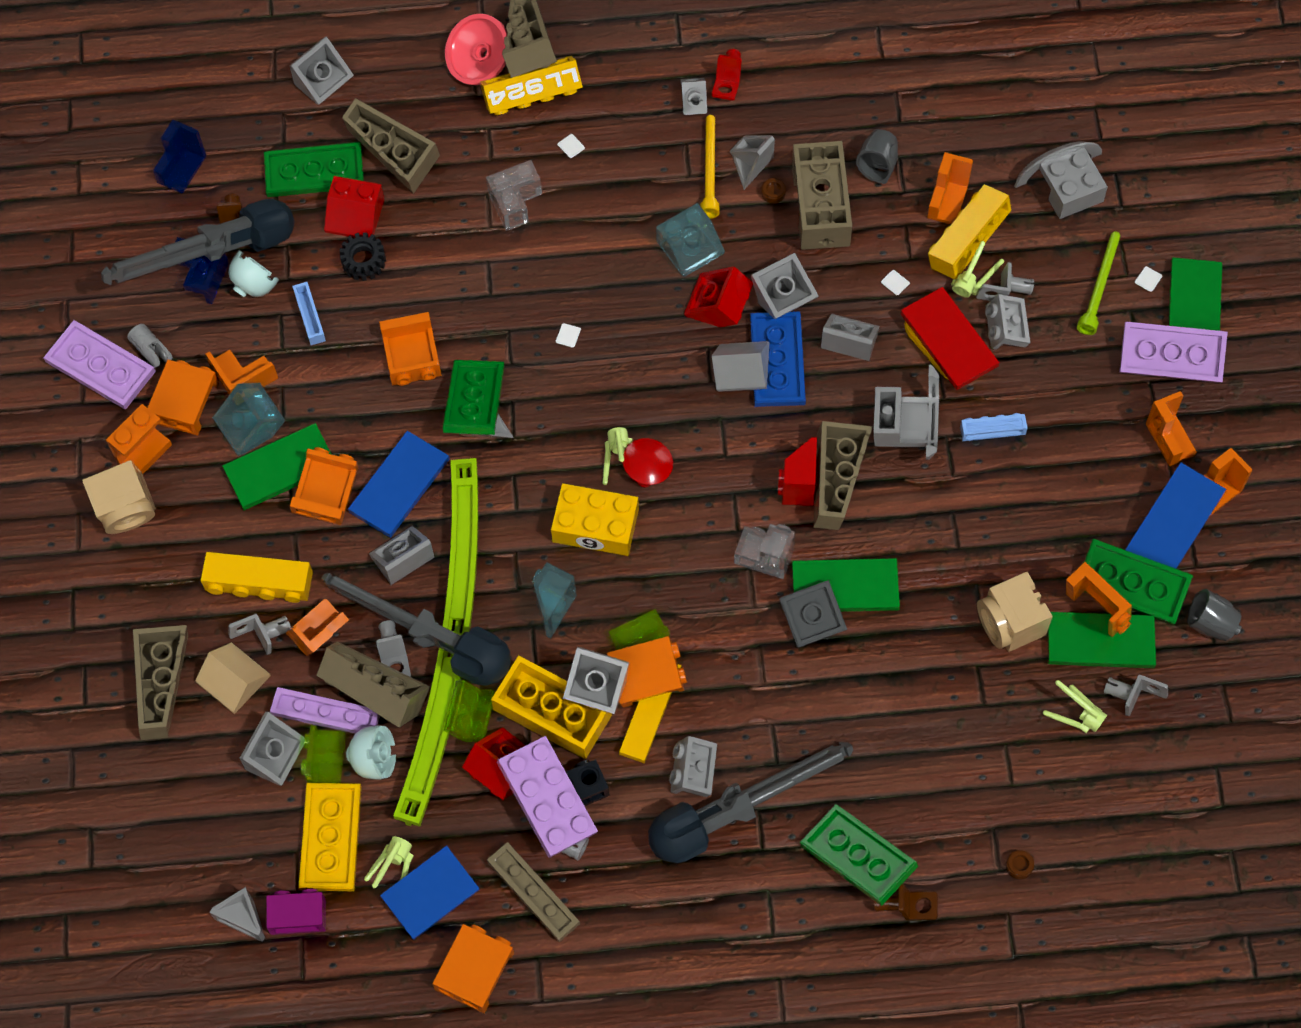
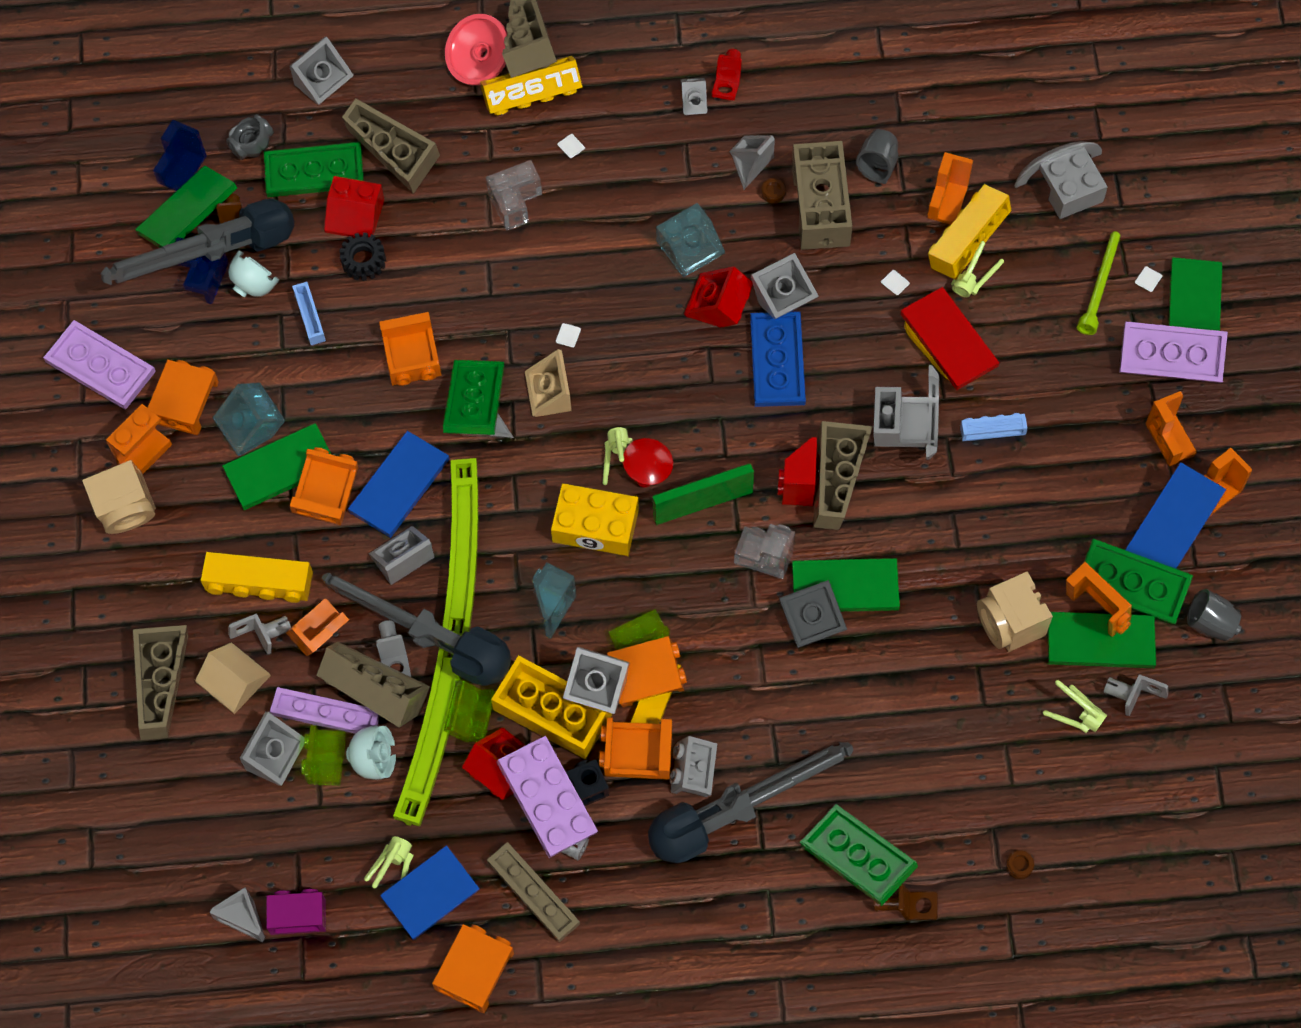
light grey hinge [127,324,173,368] -> none
orange panel [205,350,278,403] -> none
yellow tile [299,783,362,891] -> none
yellow piece [700,115,720,219] -> none
light grey slope [712,341,769,392] -> none
light grey slope [821,314,880,361] -> none
light grey bracket [976,262,1034,301] -> none
light grey bracket [985,294,1030,350] -> none
none -> green tile [135,166,237,248]
none -> dark grey hair [226,114,274,160]
none -> tan slope [525,349,571,417]
none -> orange panel [599,717,672,779]
none -> green tile [653,464,754,525]

